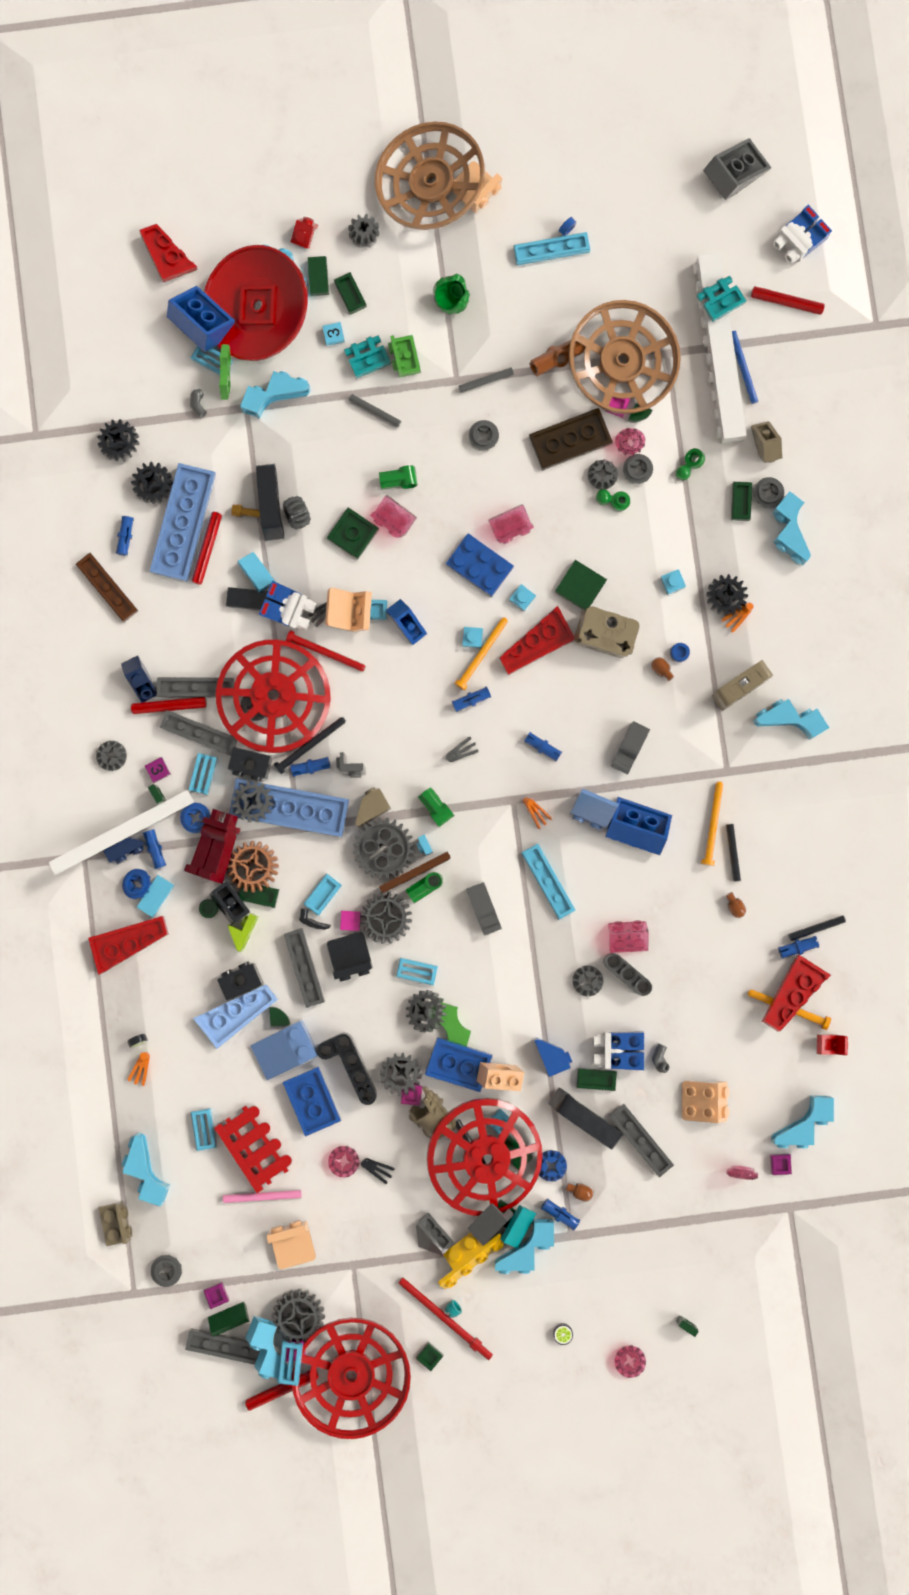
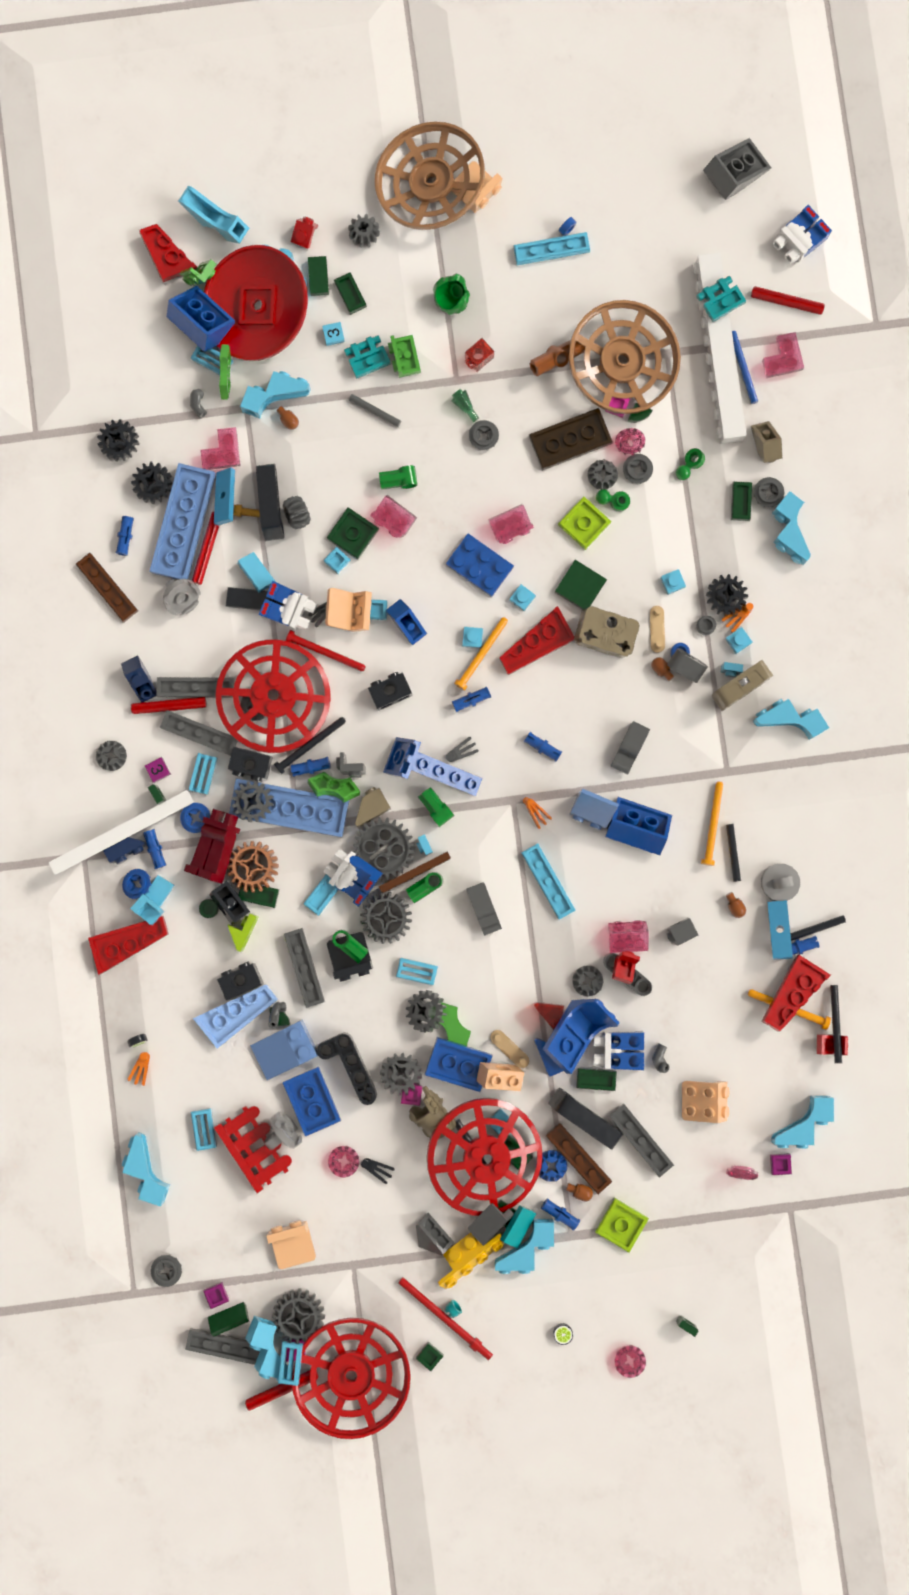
dark tan bracket [99,1201,132,1246] -> none
bright pink bar [223,1190,301,1203] -> none
black piece [299,908,331,930] -> none
dark pink tile [340,911,361,931] -> none
dark grey bar [458,367,514,393] -> none
none -> medium azure panel [130,894,164,925]
none -> light grey tile [163,579,201,615]
none -> medium azure arch [178,186,250,244]
none -> bright green bracket [180,259,217,286]
none -> clear pink plate [200,427,241,470]
none -> dark azure tile [214,467,235,526]
none -> light grey tile [263,1112,302,1150]
none -> dark grey arm [268,1001,287,1029]
none -> dark orange cylinder [277,406,299,430]
none -> bright green tile [308,772,360,803]
none -> medium azure tile [324,547,351,574]
none -> hips [324,849,383,907]
none -> green piece [332,929,369,963]
none -> black brick [368,672,413,711]
none -> bracket [383,737,483,796]
none -> clear green cone [451,389,479,423]
none -> clear red brick [465,338,494,372]
none -> tan piece [490,1030,529,1068]
none -> clear red slope [533,1002,564,1030]
none -> blue bracket [542,999,619,1074]
none -> reddish brown tile [546,1122,613,1195]
none -> lime tile [558,496,612,550]
none -> lime tile [595,1197,649,1253]
none -> red bracket [612,951,640,984]
none -> tan piece [650,606,665,653]
none -> dark grey brick [666,918,698,946]
none -> dark grey beam [667,648,708,683]
none -> dark grey tile [696,616,716,635]
none -> medium azure plate [720,662,743,677]
none -> medium azure plate [725,627,753,654]
none -> light grey tile [761,864,800,901]
none -> clear pink plate [762,332,804,378]
none -> dark azure tile [767,900,793,960]
none -> black bar [830,985,842,1064]

